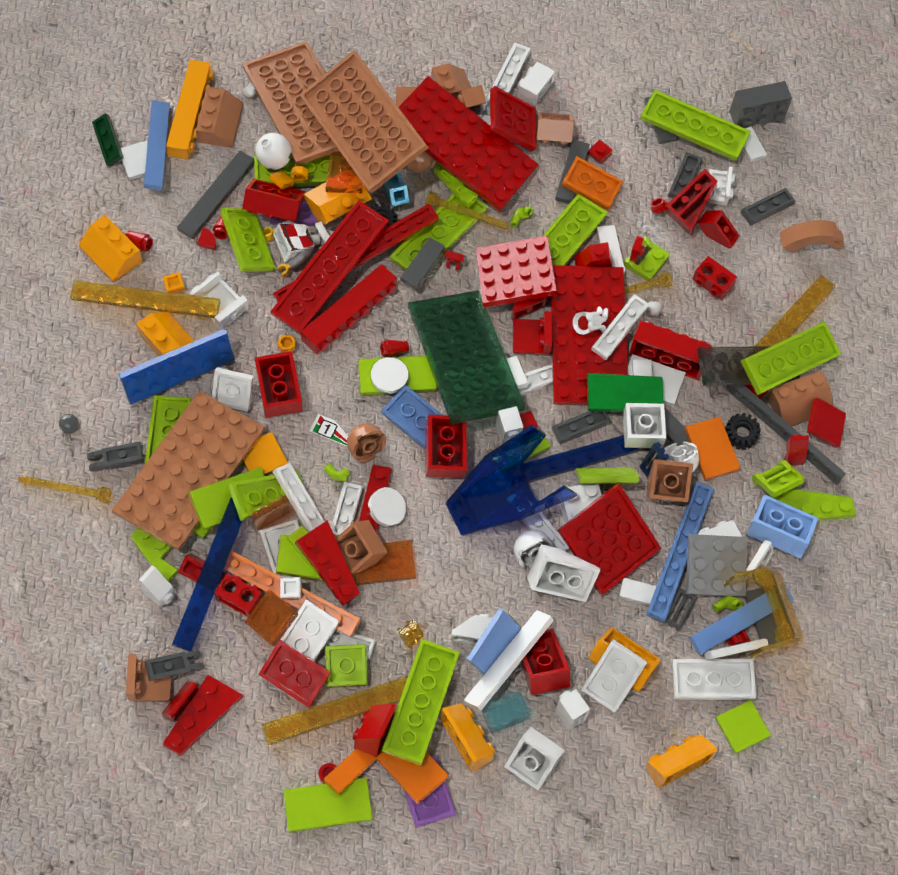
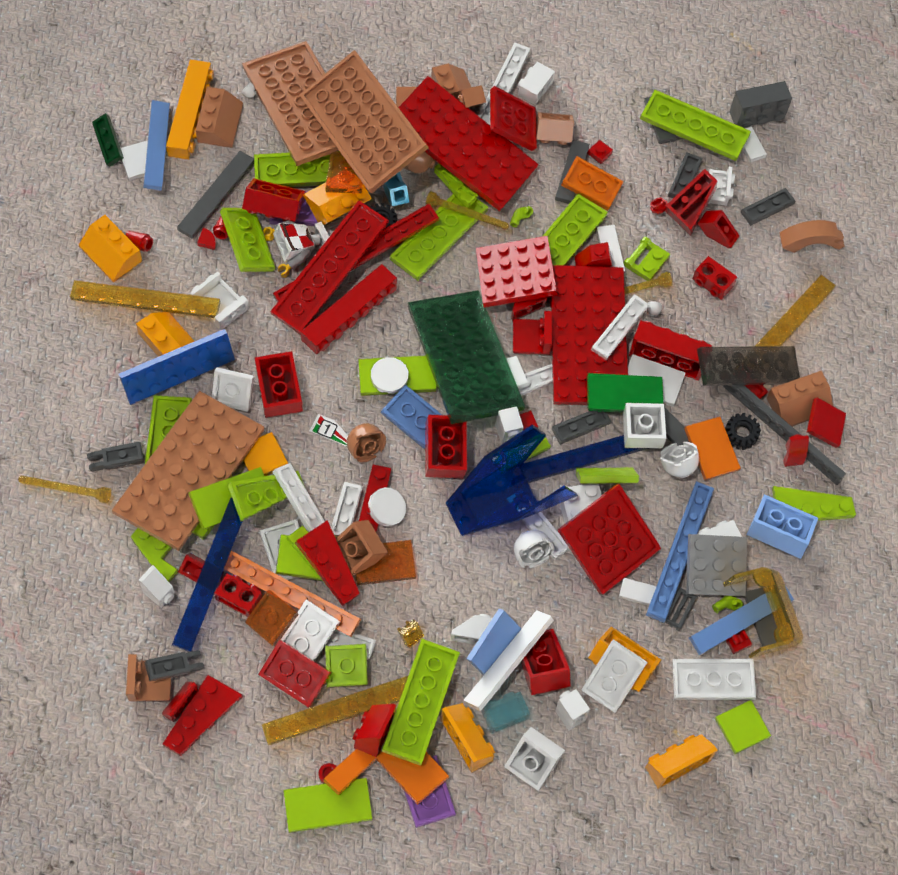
dark grey tile [59,414,79,433] -> none
light orange tile [162,272,185,295] -> none
clear orange tile [251,495,289,532] -> none
white cylinder [255,133,293,170] -> none
light orange tile [269,171,295,189] -> none
light orange tile [278,334,296,353] -> none
white tile [280,577,302,599] -> none
light orange tile [291,166,309,182] -> none
lime arm [323,463,350,482] -> none
red cone [380,339,409,357] -> none
dark grey tile [400,237,445,289] -> none
red tile [445,250,466,270] -> none
white slope [527,544,600,602] -> none
white piece [573,307,608,335] -> none
red plate [629,236,645,262] -> none
white tile [632,360,653,376] -> none
dark blue tile [639,442,670,478] -> none
nougat slope [646,459,693,502] -> none
white tile [704,638,769,660] -> none
lime plate [741,321,841,395] -> none
white tile [746,540,774,583] -> none
lime plate [752,460,804,498] -> none

